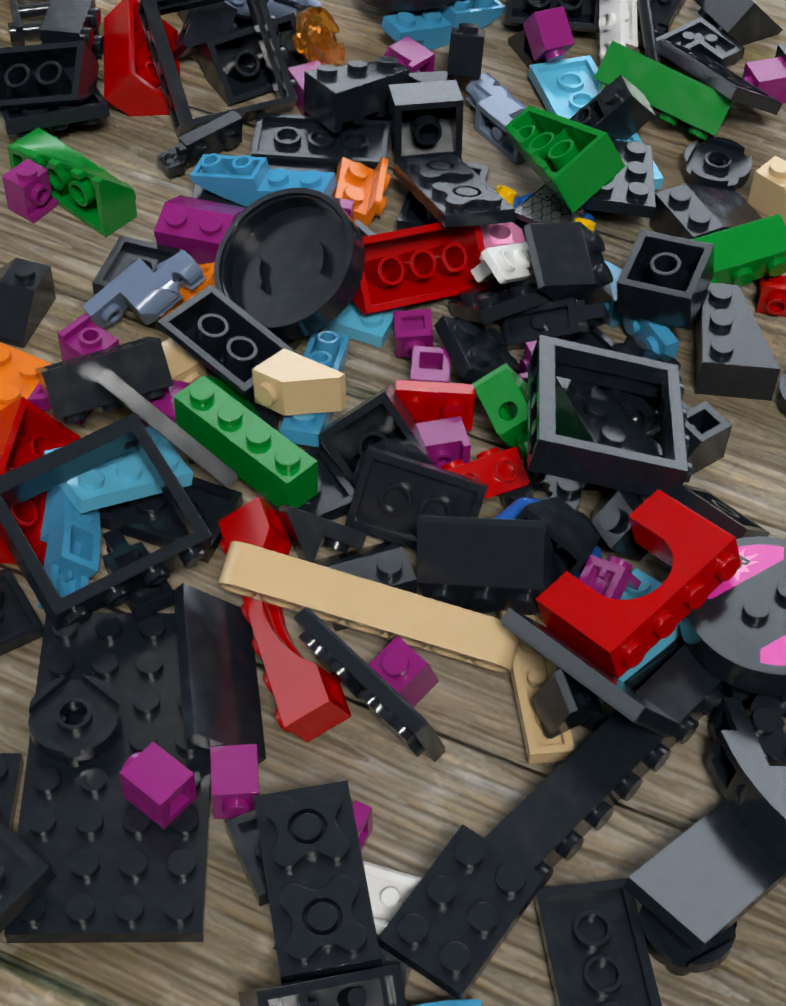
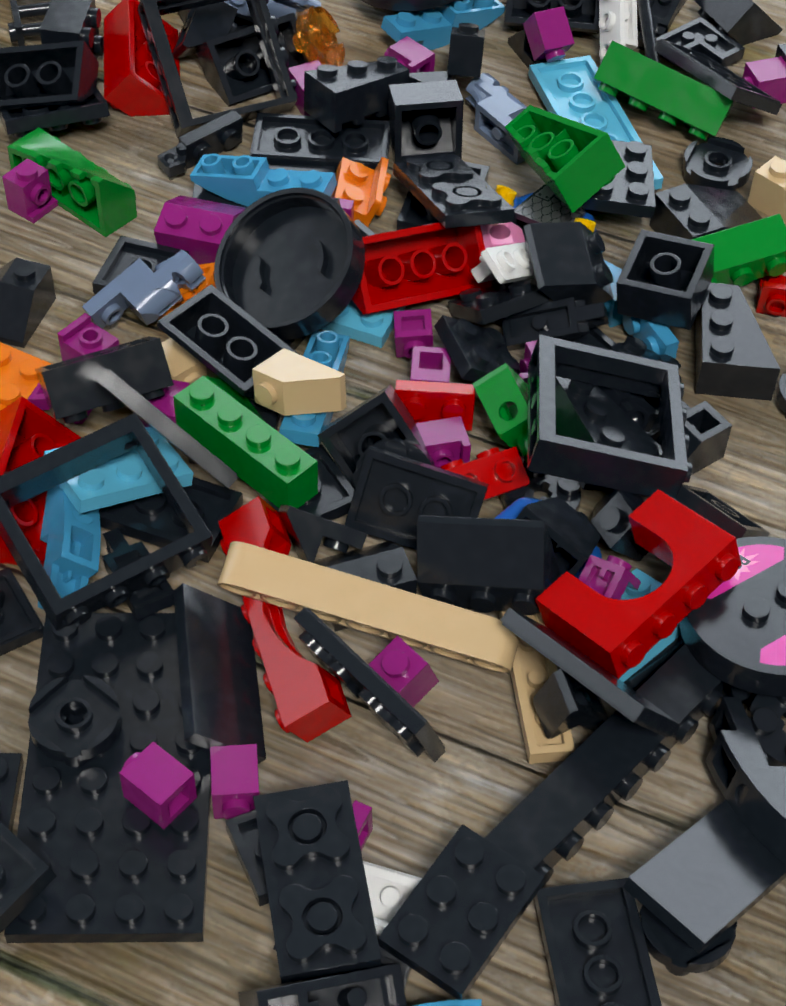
black slope [570,75,655,140] -> none

